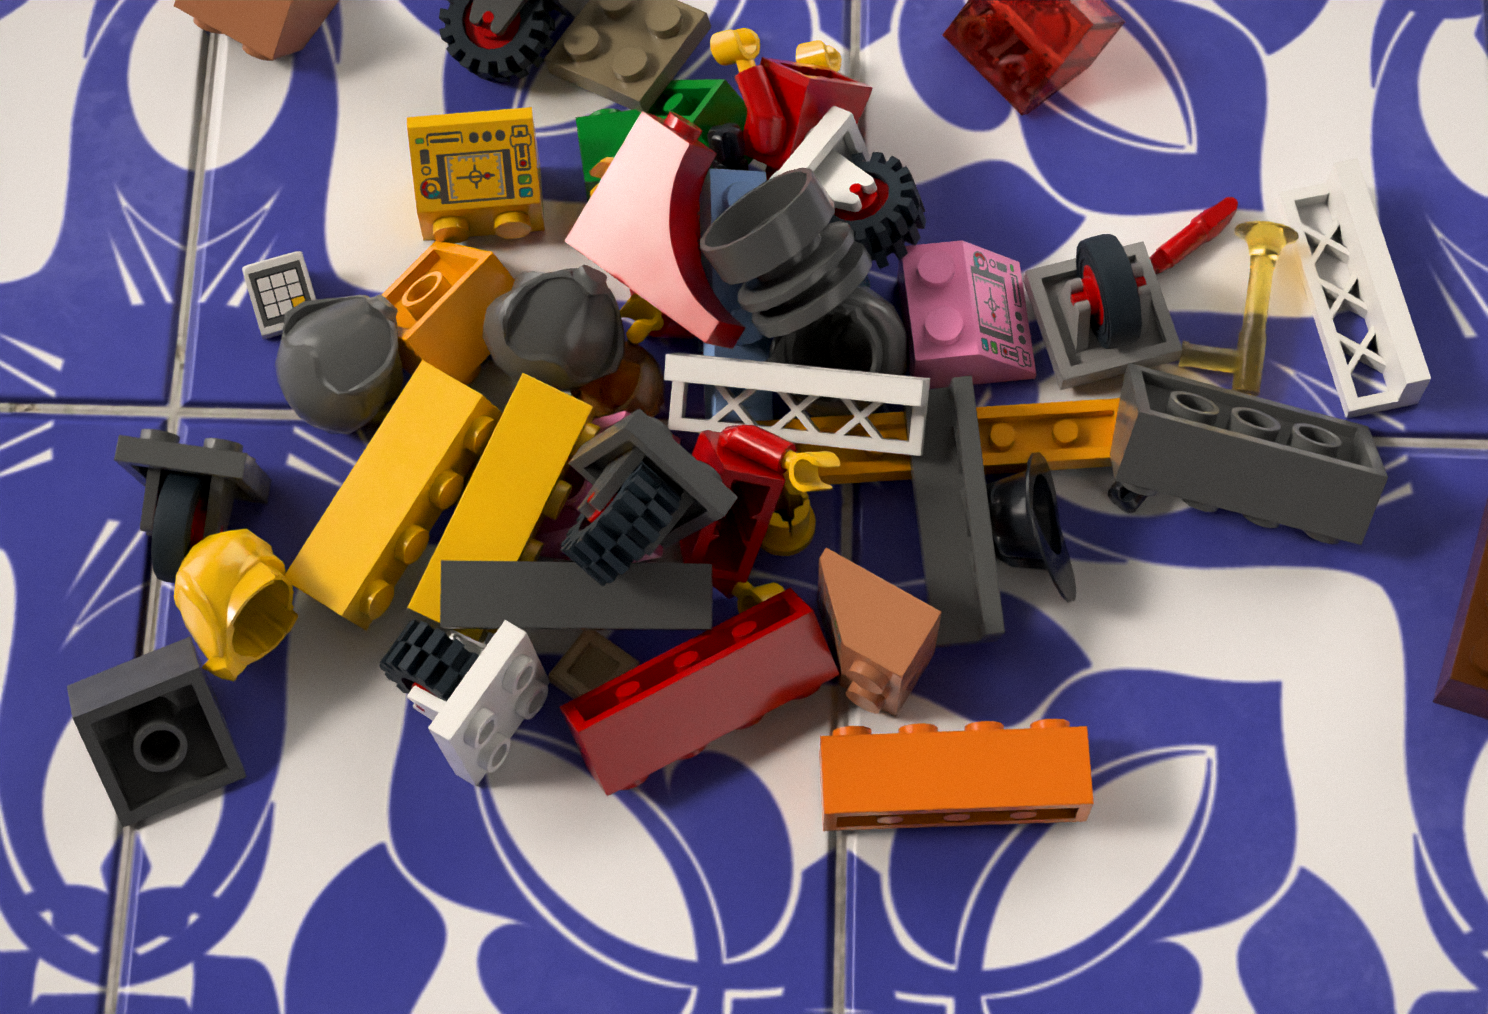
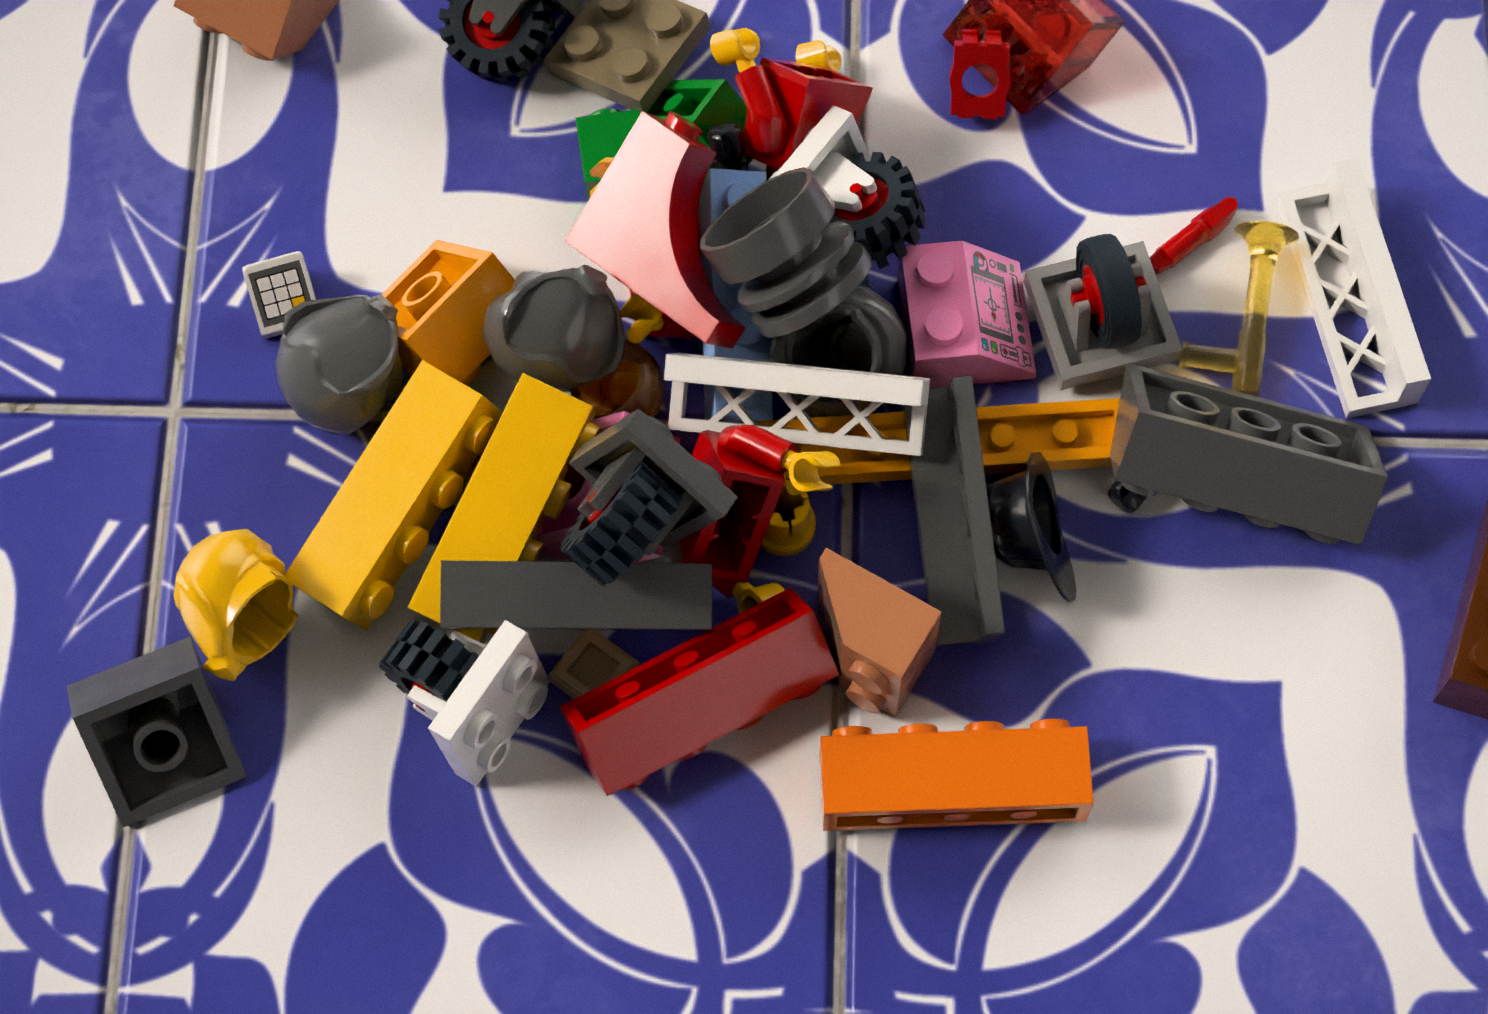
dark grey plate [114,429,272,583] -> none
yellow slope [407,107,545,243] -> none
none -> red piece [949,29,1011,120]

